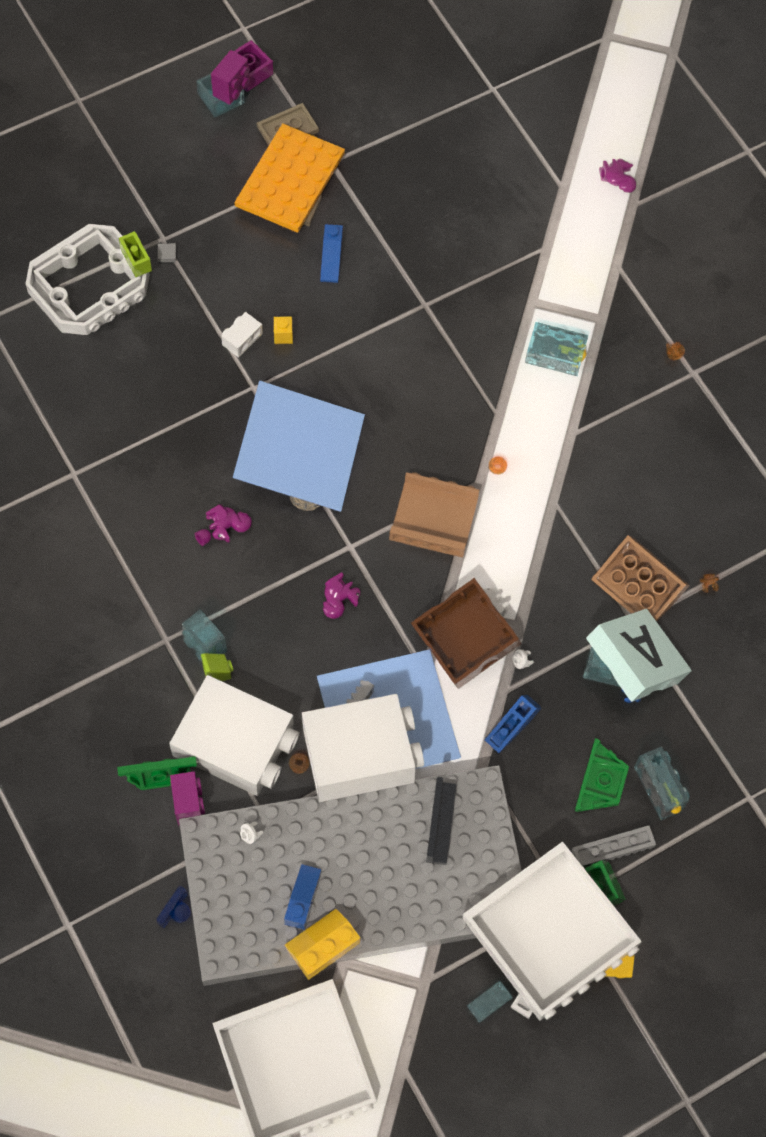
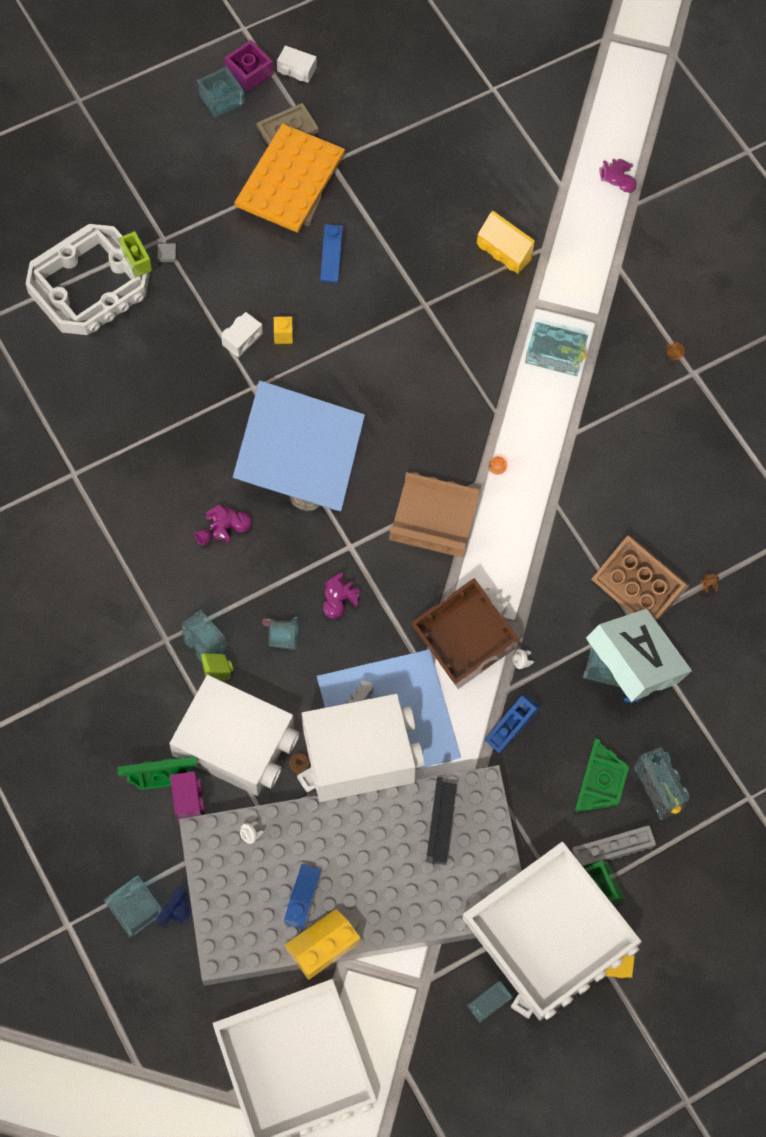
magenta brick [211,50,250,105] -> none
none -> clear light blue brick [104,876,164,938]
none -> clear light blue hat [262,617,299,650]
none -> white brick [277,46,317,83]
none -> white plate [297,768,316,794]
none -> yellow slope [477,211,535,274]

